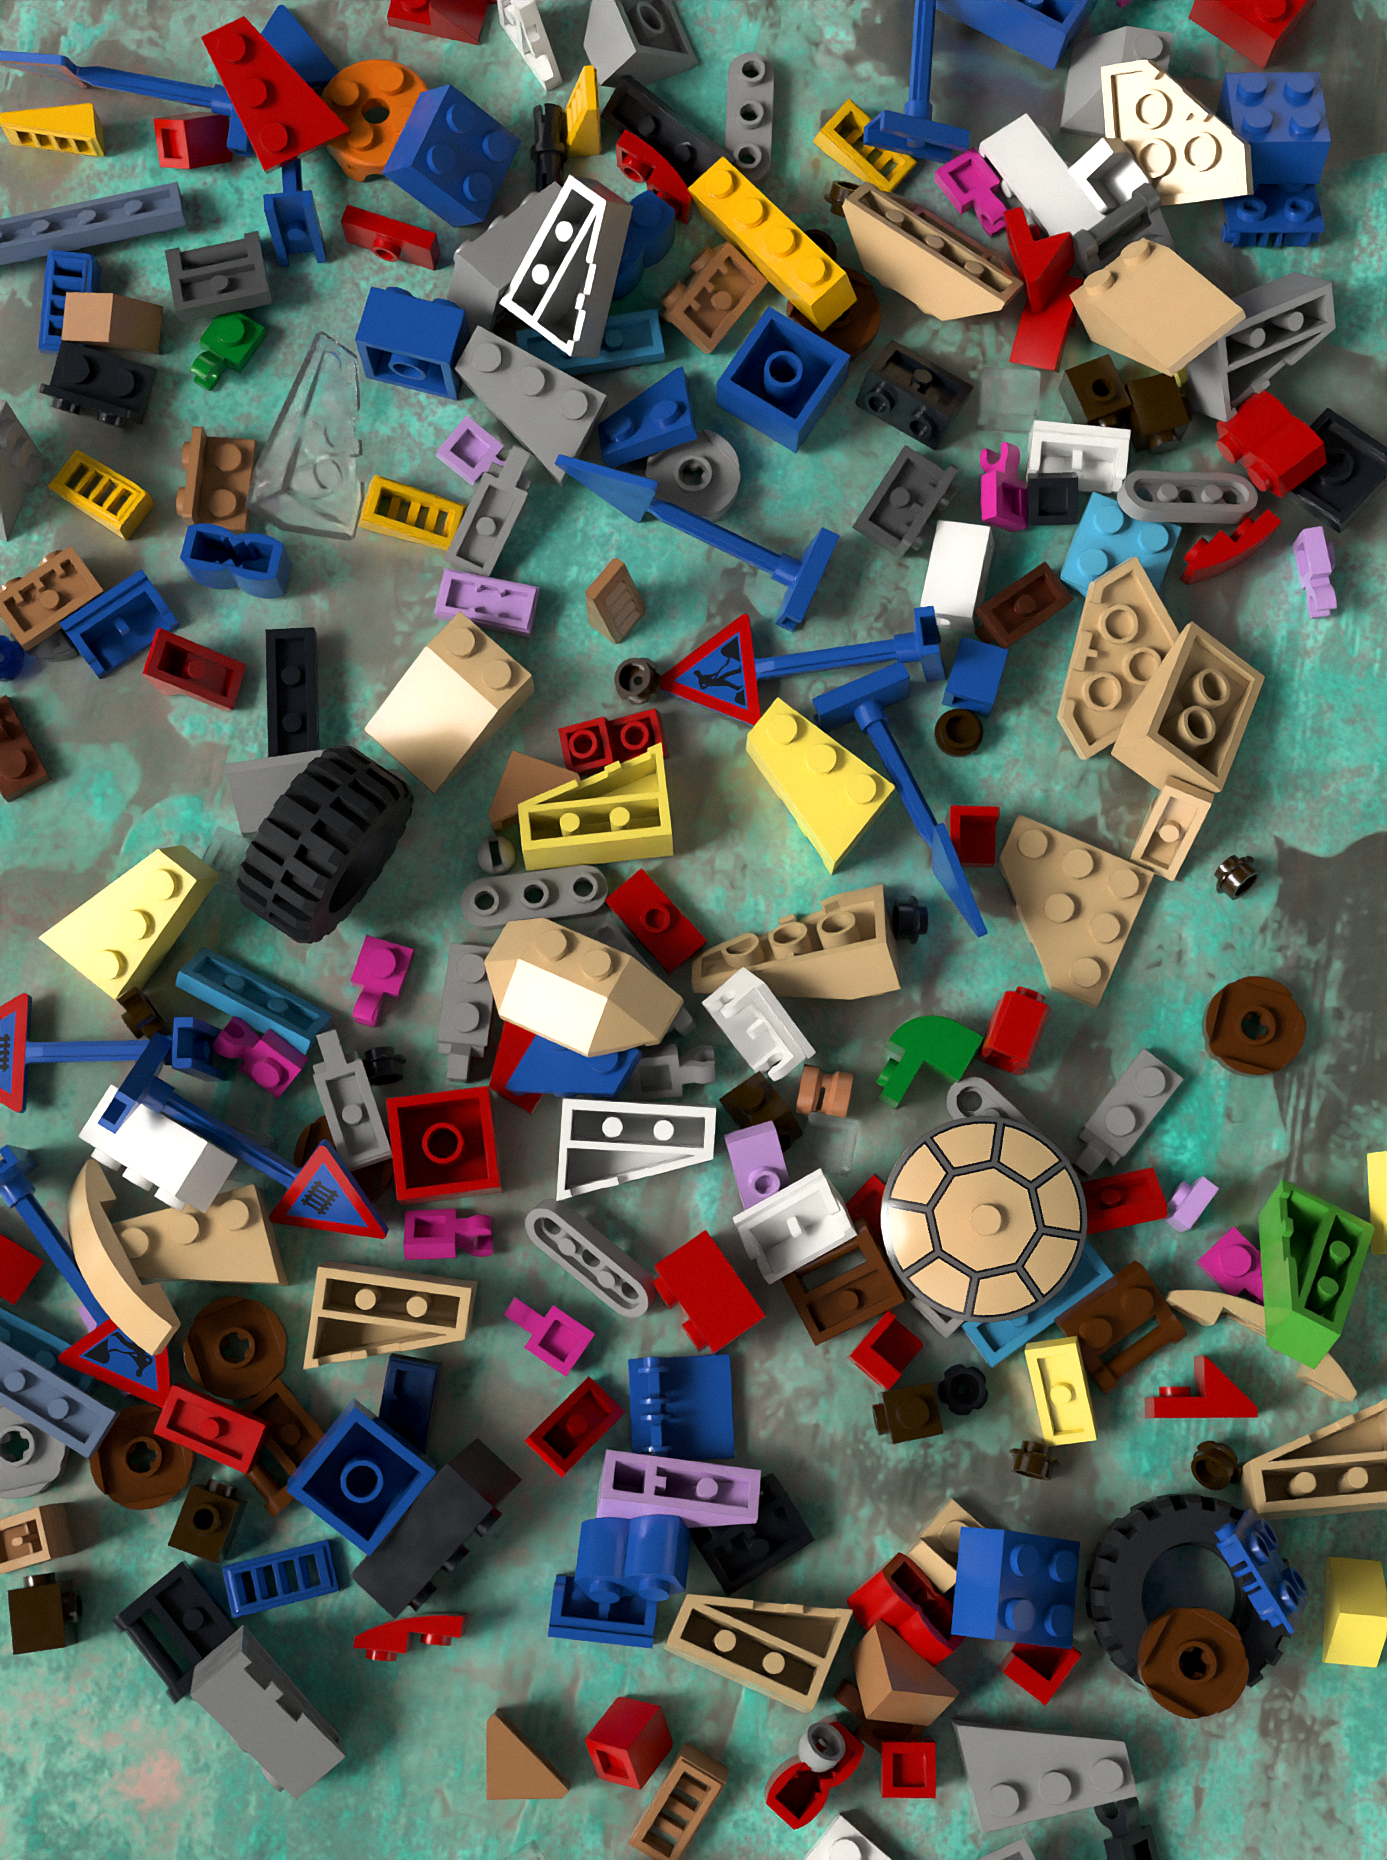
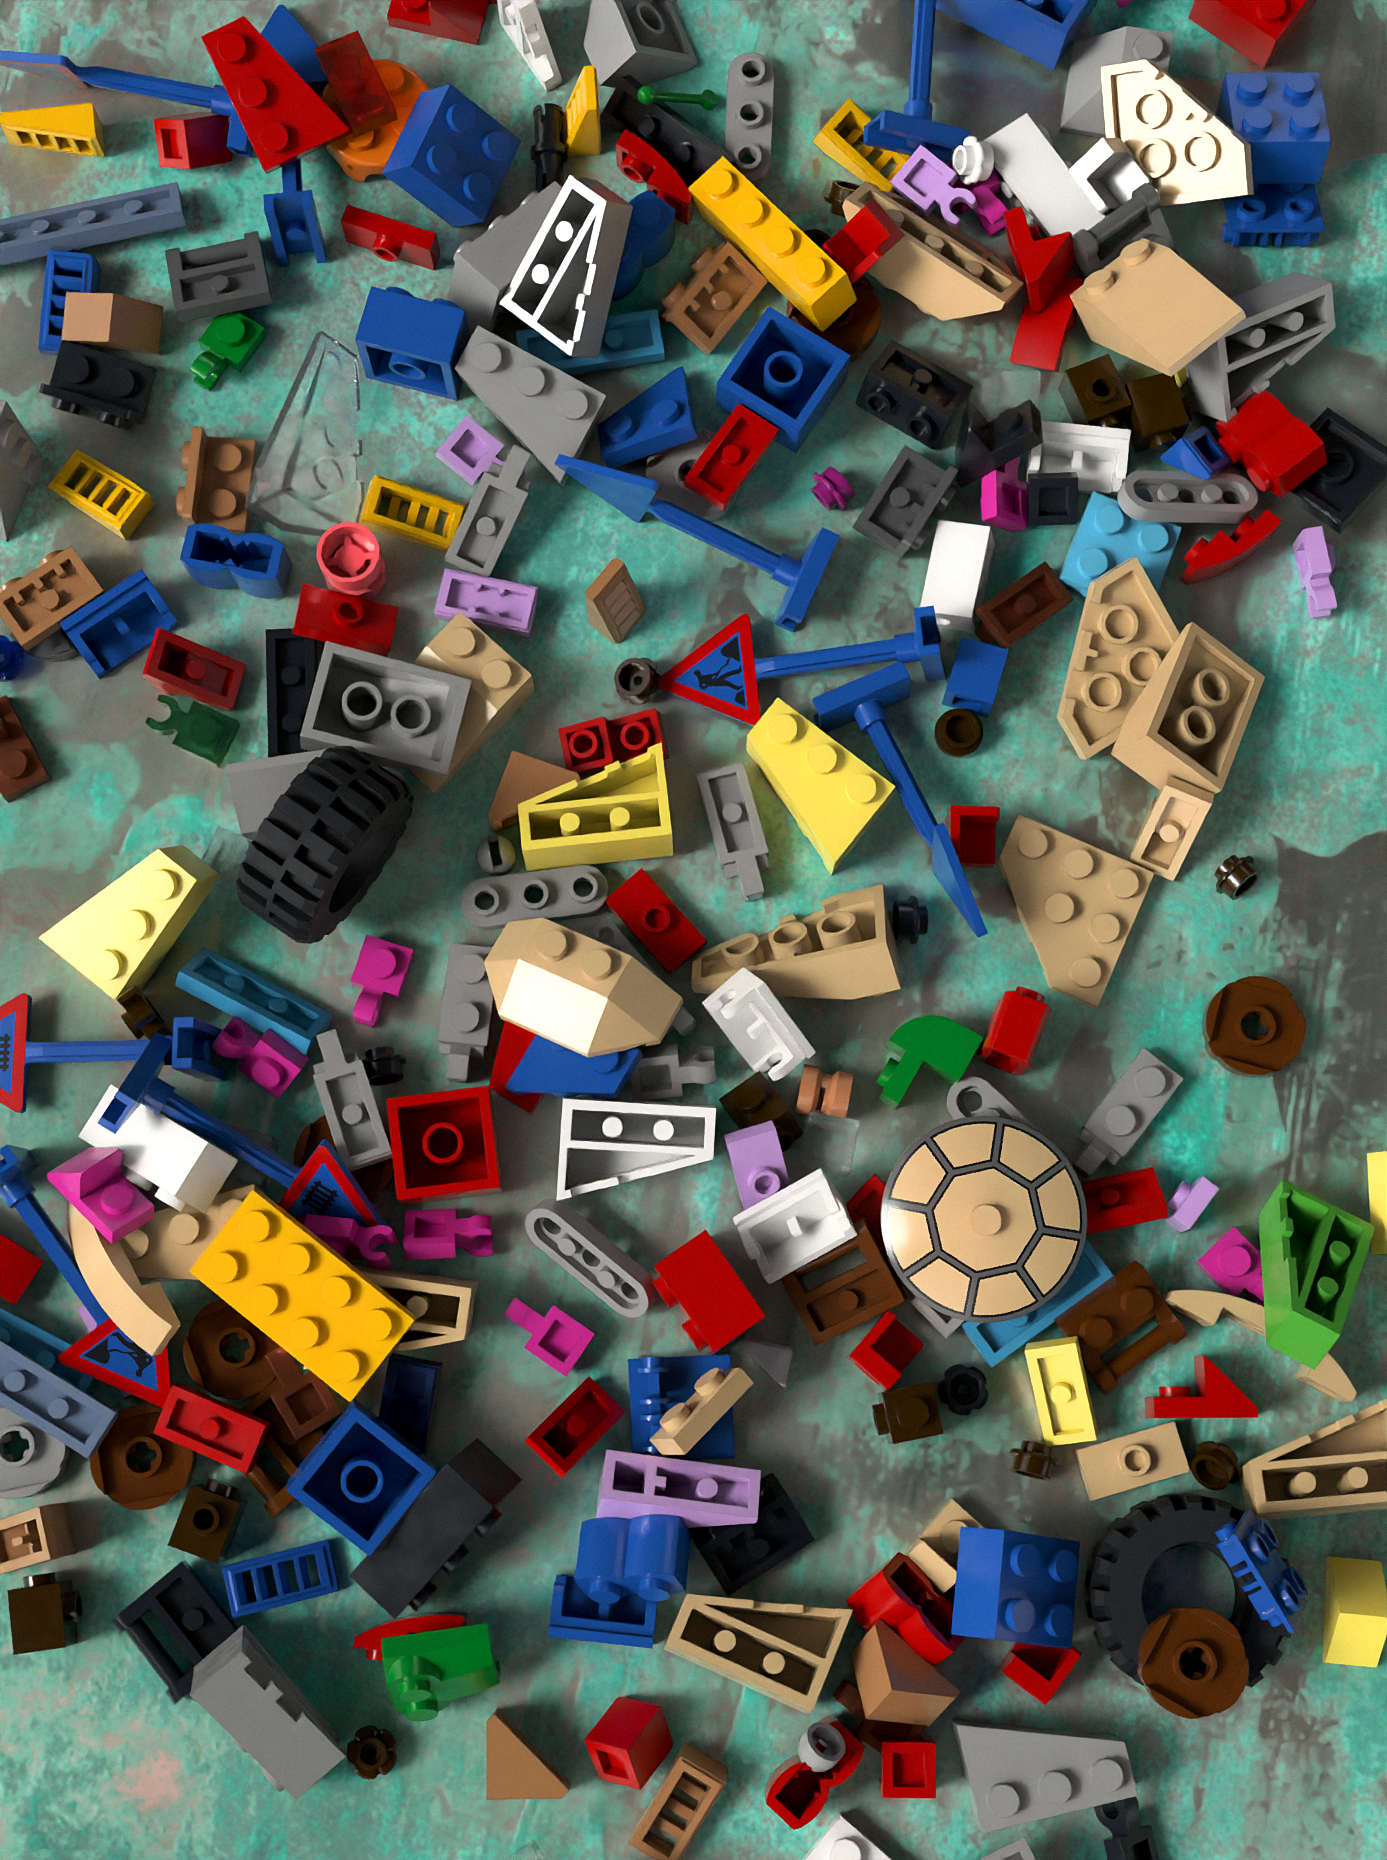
none -> dark pink slope [47,1147,154,1244]
none -> clear green plate [145,695,241,768]
none -> yellow plate [189,1188,418,1402]
none -> copper plate [265,1346,342,1440]
none -> red plate [292,583,398,657]
none -> light grey slope [300,641,472,776]
none -> dark pink plate [303,1214,398,1269]
none -> clear red plate [314,30,398,138]
none -> coral wheel [316,522,387,600]
none -> dark brown plate [346,1725,397,1780]
none -> green slope [381,1623,501,1722]
none -> green hinge [637,85,719,111]
none -> tan plate [649,1368,754,1455]
none -> red plate [684,403,779,512]
none -> light grey hinge [696,761,770,903]
none -> flat silver slope [740,1338,793,1389]
none -> magenta plate [811,466,855,511]
none -> red panel [820,198,905,285]
none -> lavender plate [890,145,978,229]
none -> white plate [952,136,994,185]
none -> black slope [954,399,1043,488]
none -> tan plate [1074,1421,1190,1501]
none -> blue slope [1160,426,1232,480]

